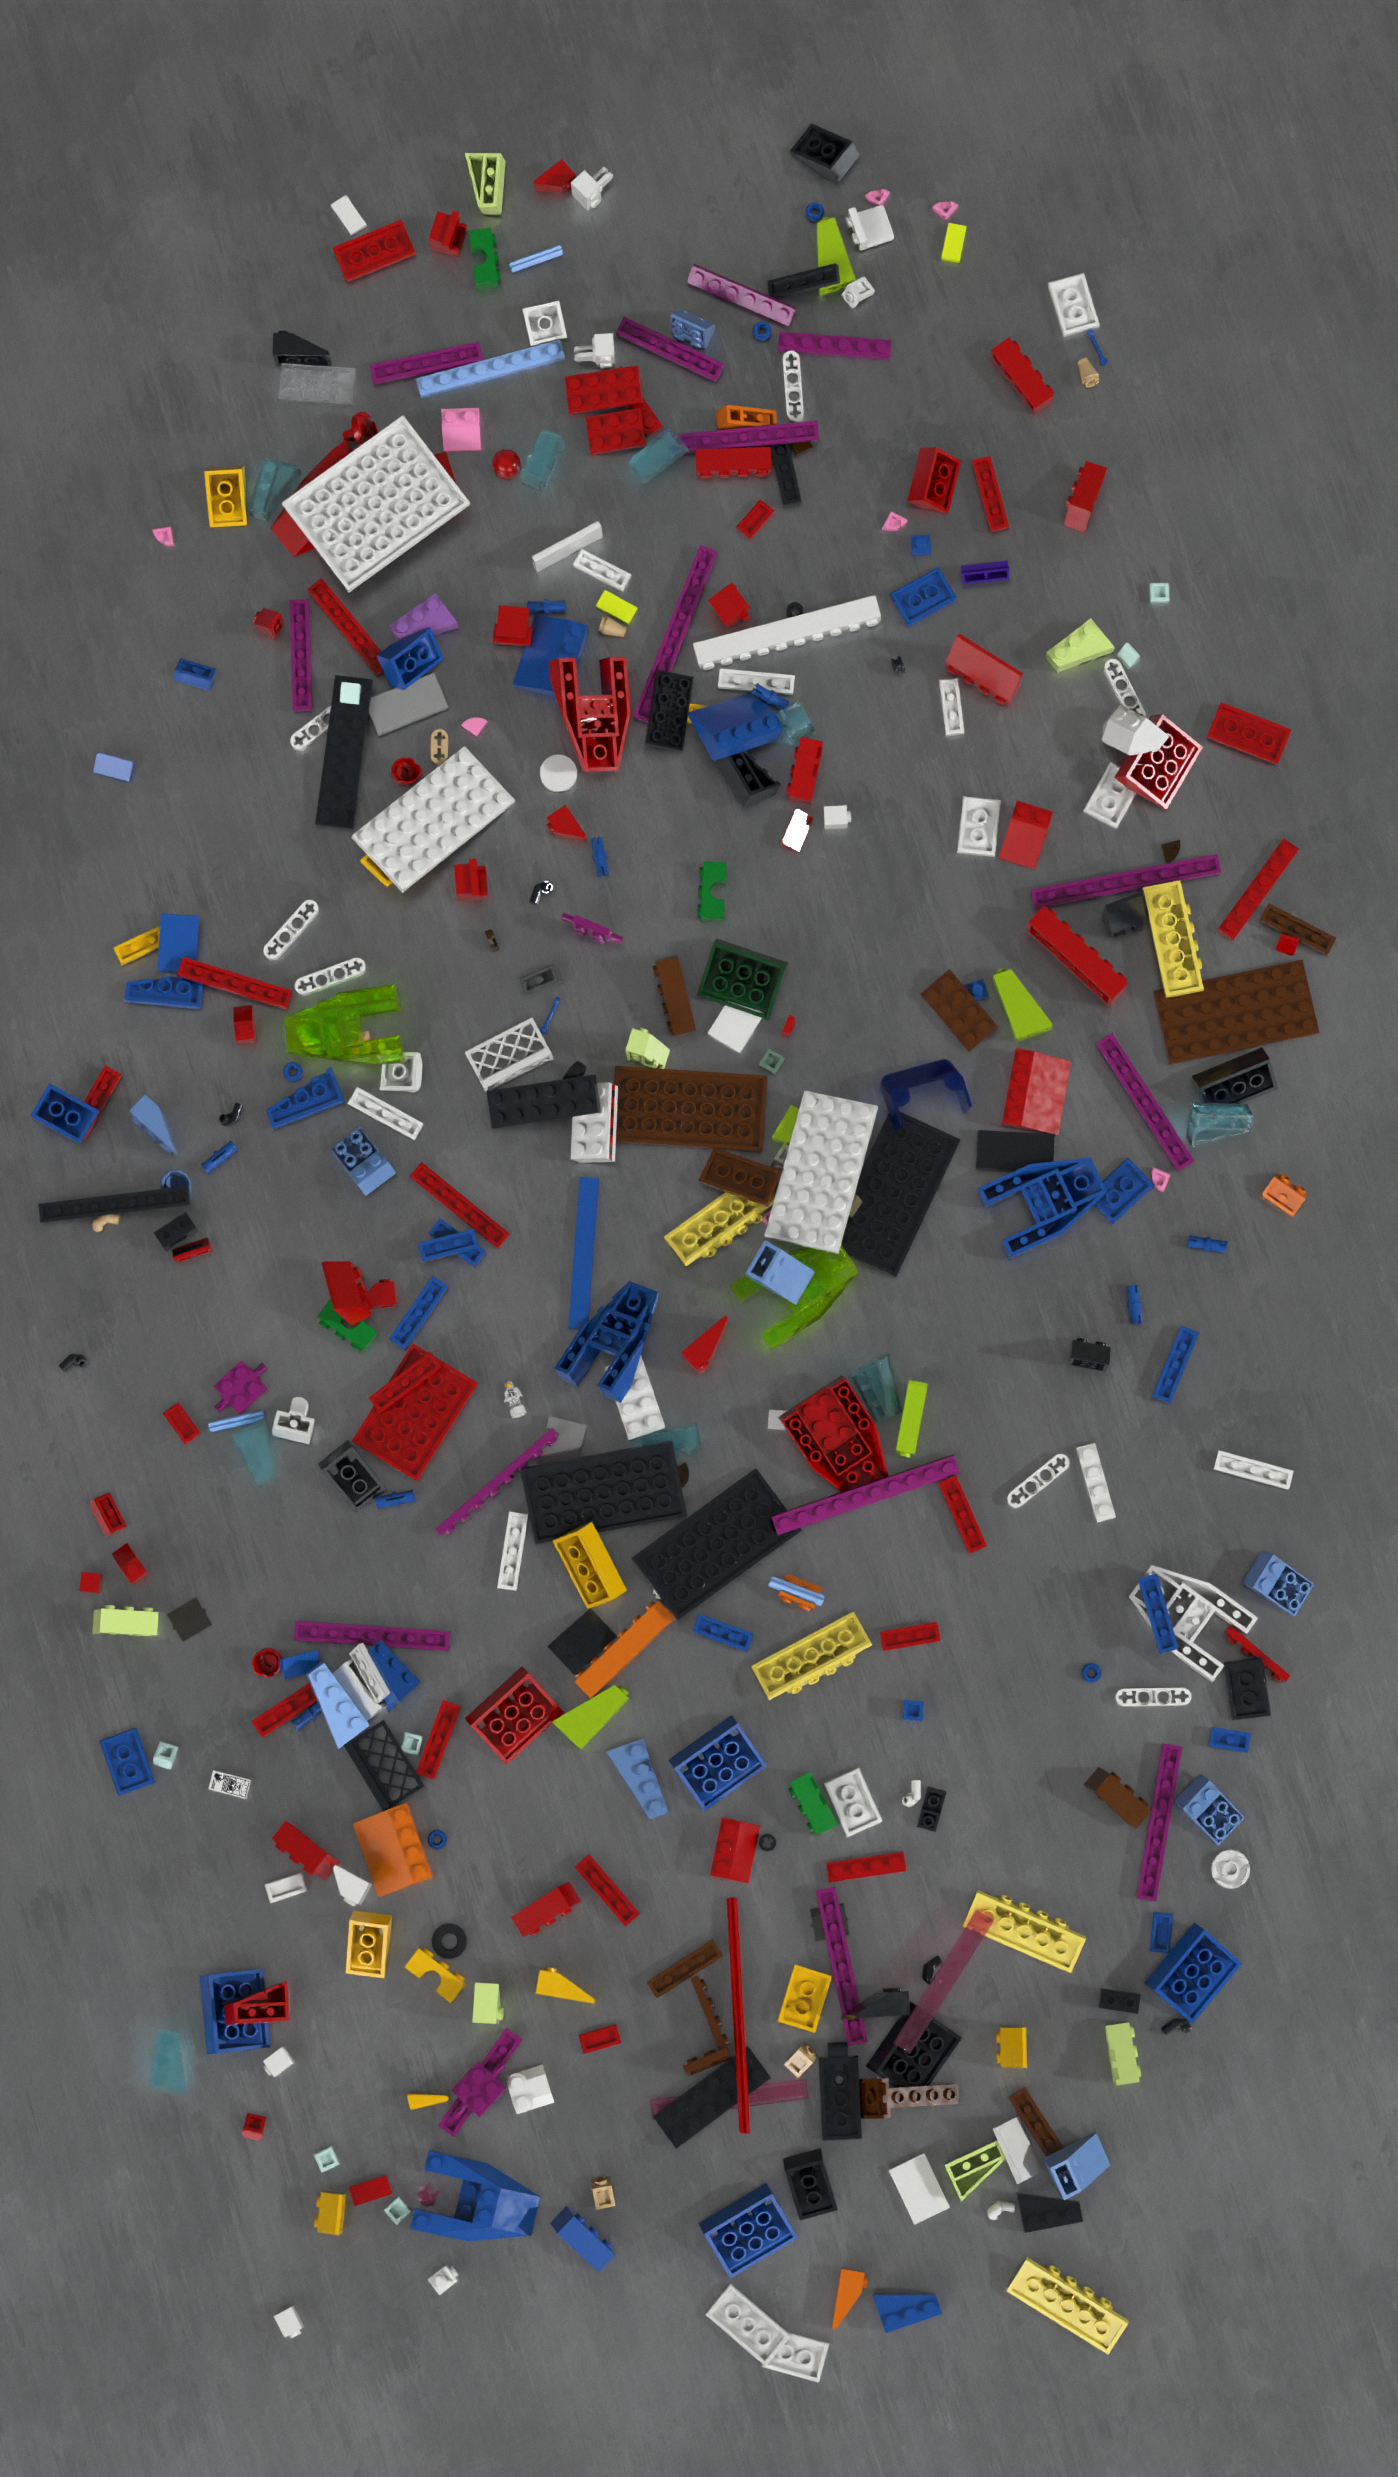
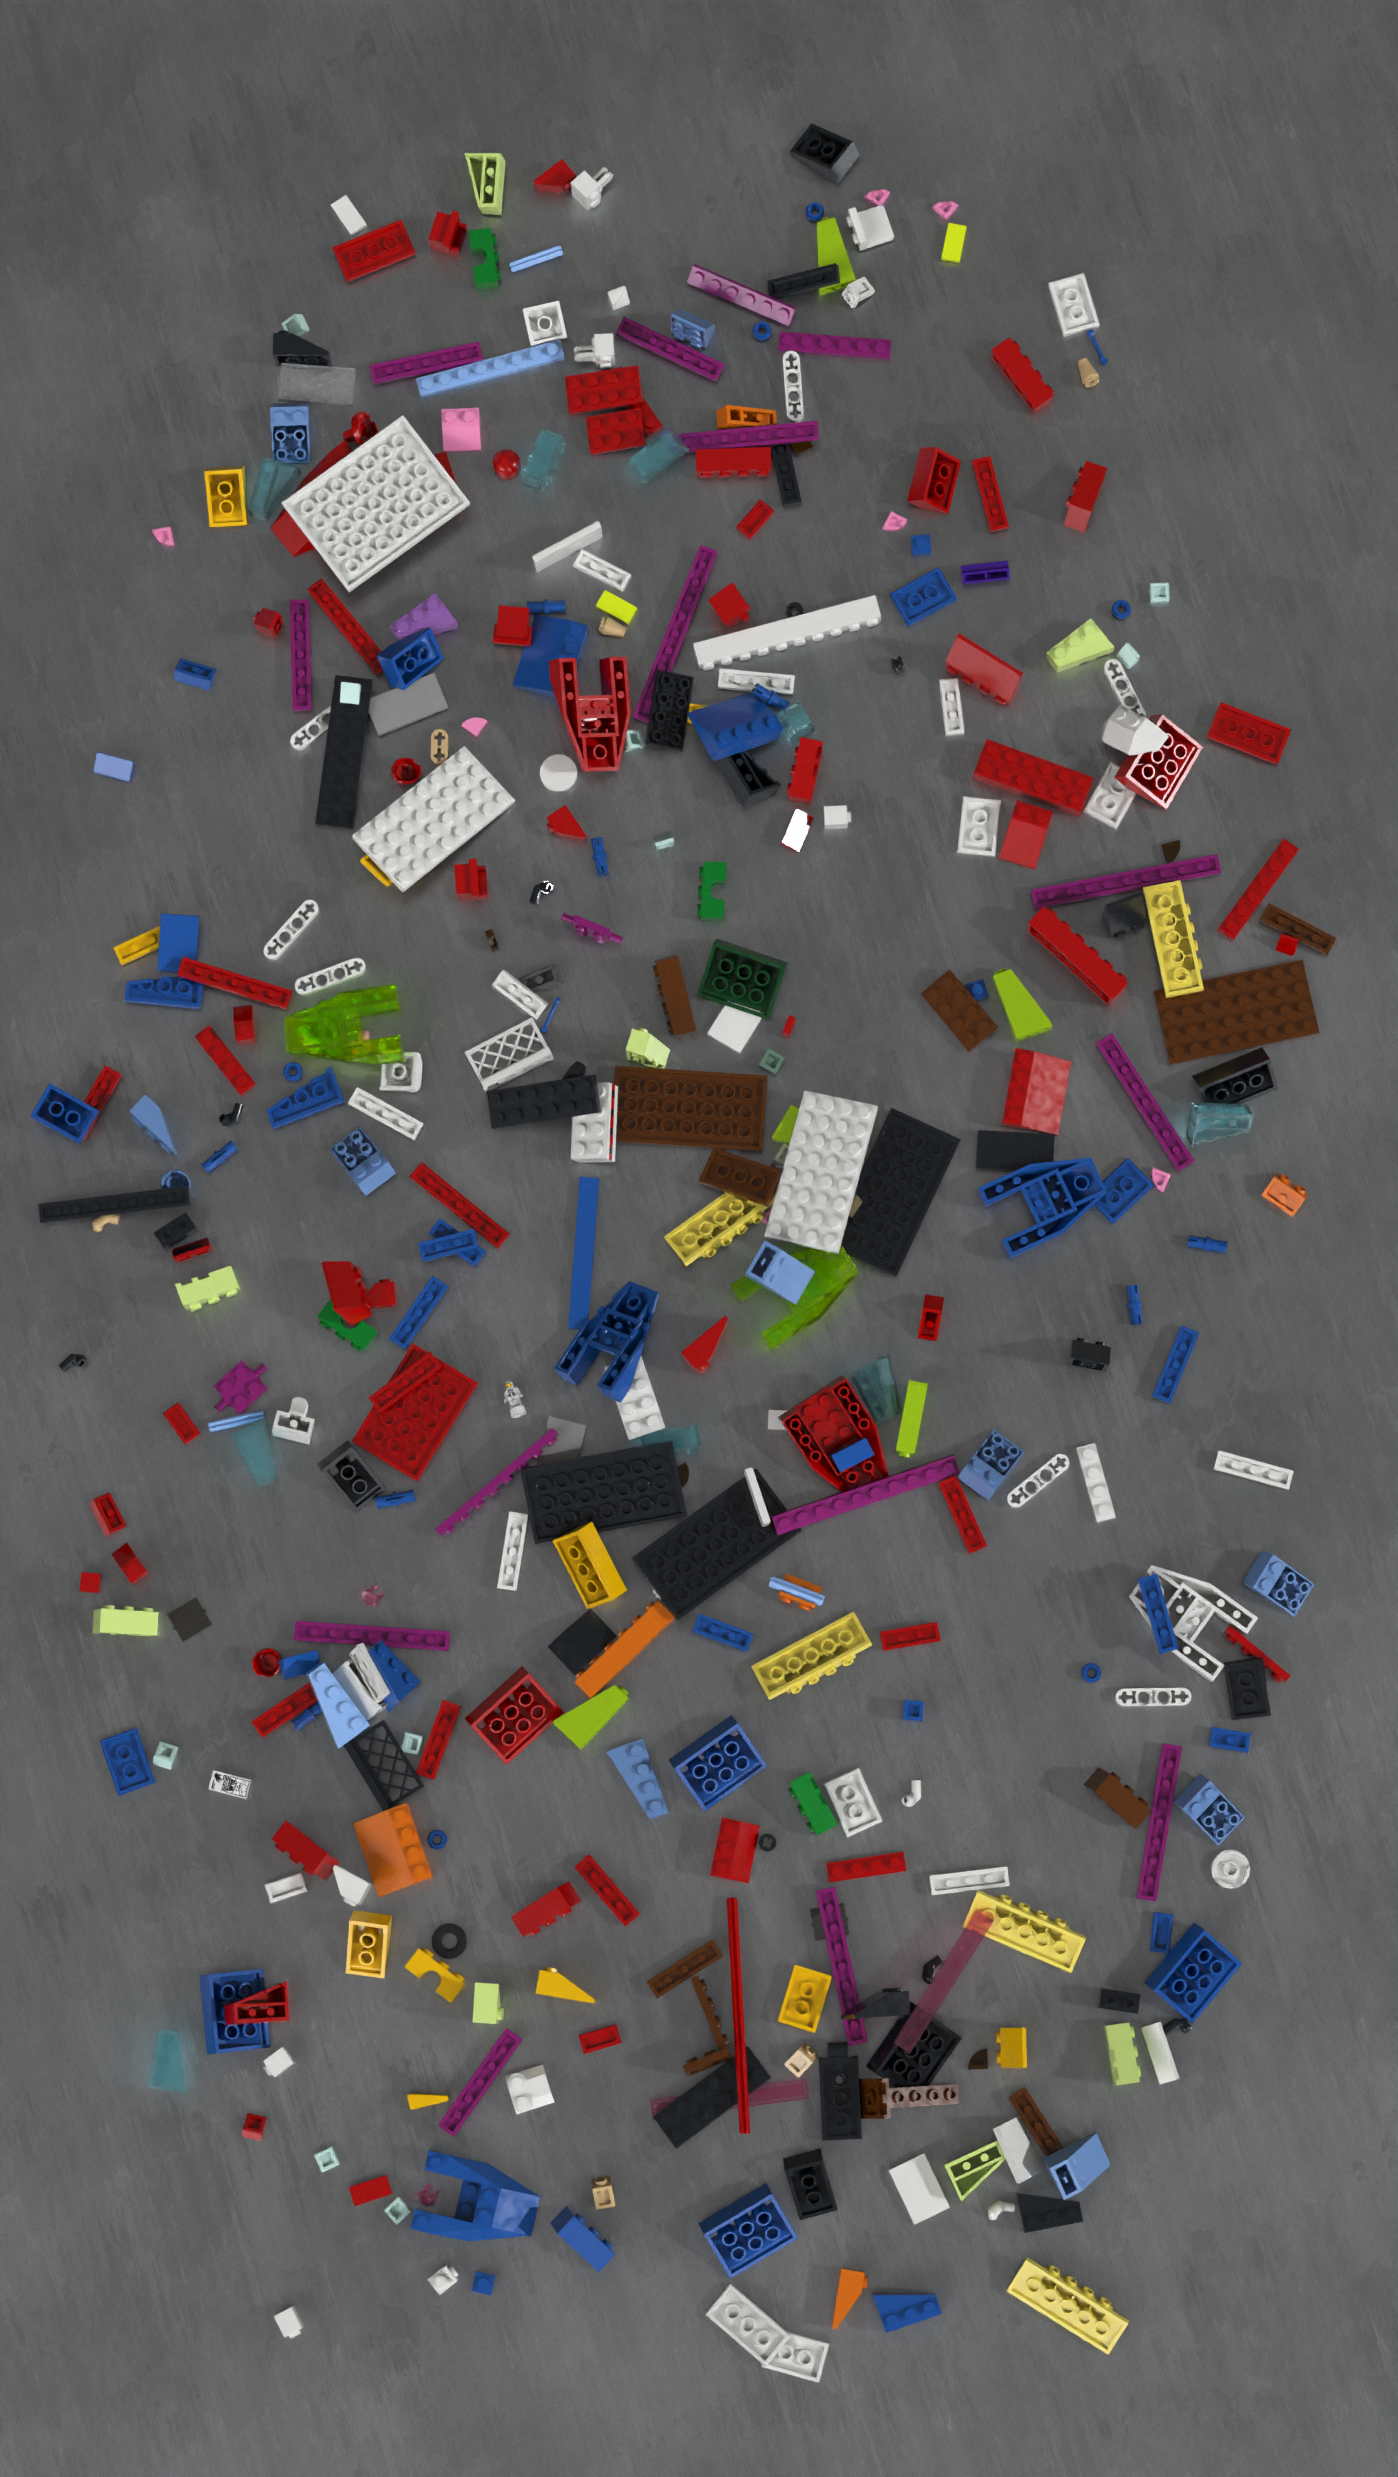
yellow slope [314,2191,346,2235] -> none
magenta plate [451,2061,507,2118] -> none
clear blue windscreen [880,1059,972,1132] -> none
black slope [917,1786,947,1832] -> none
none -> yellowish green wedge [175,1266,241,1312]
none -> red plate [194,1025,256,1096]
none -> medium blue slope [270,402,311,463]
none -> light aqua slope [281,314,309,336]
none -> clear pink plate [362,1586,384,1607]
none -> blue plate [472,2271,496,2296]
none -> white tile [492,970,548,1019]
none -> white slope [607,286,630,310]
none -> light aqua slope [623,729,645,752]
none -> light aqua slope [653,832,674,850]
none -> white tile [744,1467,771,1527]
none -> blue tile [831,1437,875,1472]
none -> red slope [918,1294,944,1341]
none -> white plate [929,1867,1010,1895]
none -> medium blue slope [958,1429,1025,1501]
none -> dark brown tile [968,2049,988,2070]
none -> red brick [973,739,1094,817]
none -> blue plate [1112,600,1131,619]
none -> white tile [1141,2021,1179,2084]

